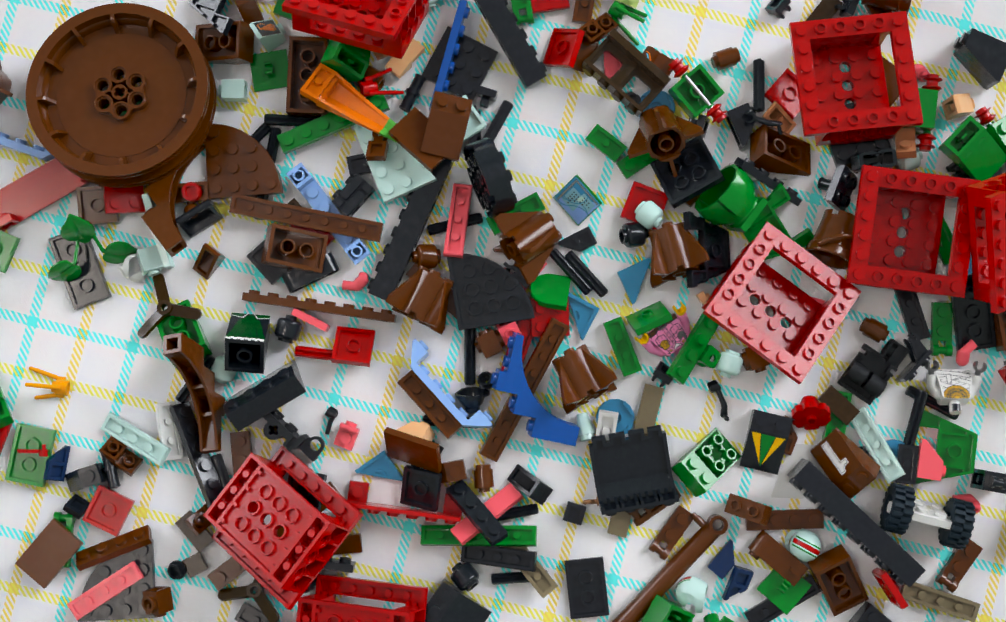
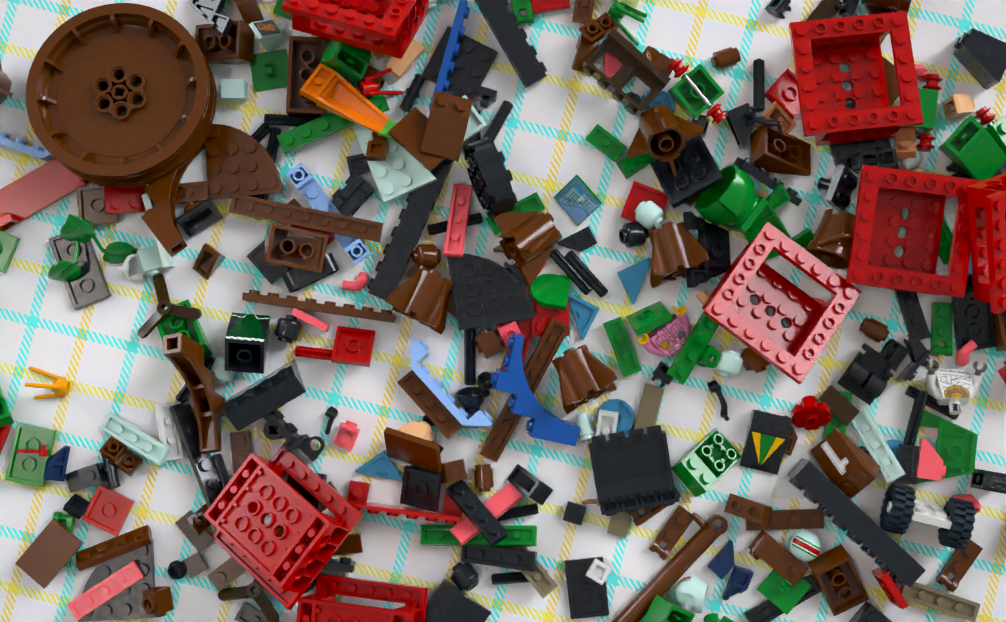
red tile [181,182,202,202] -> none
red plate [543,28,585,68] -> none
none -> white tile [585,558,612,585]

